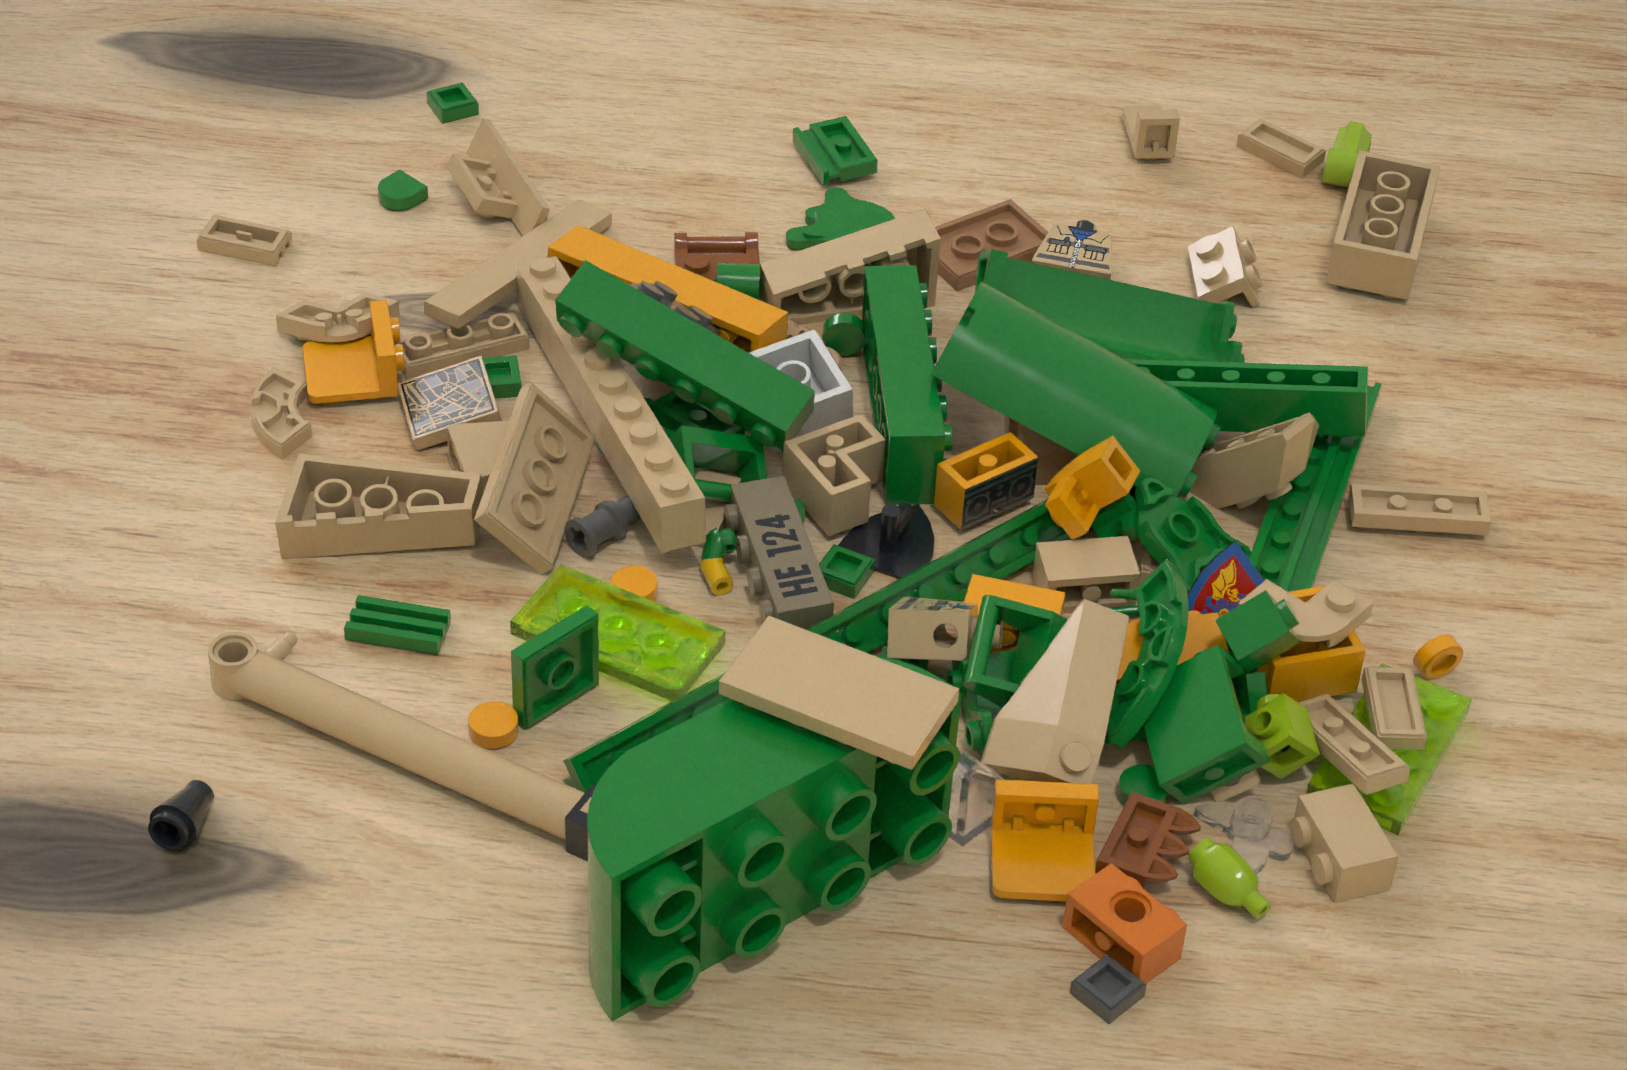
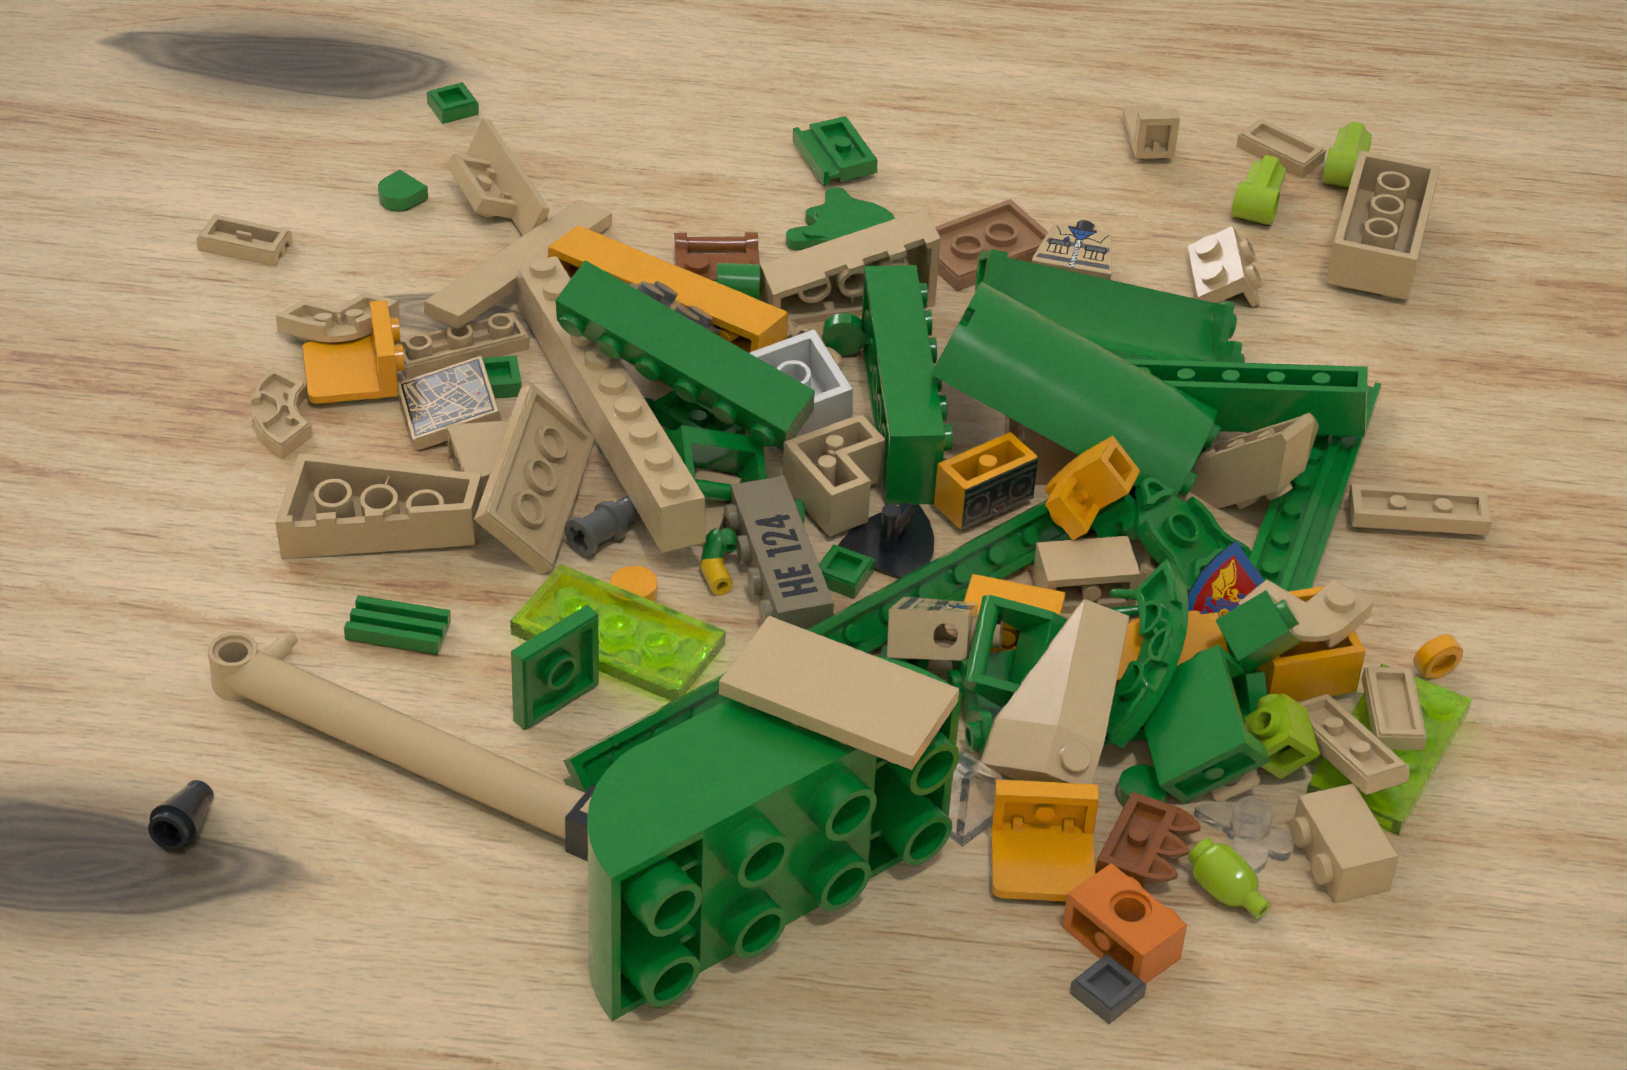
light orange tile [468,701,518,749] -> none
none -> lime piece [1231,155,1287,225]

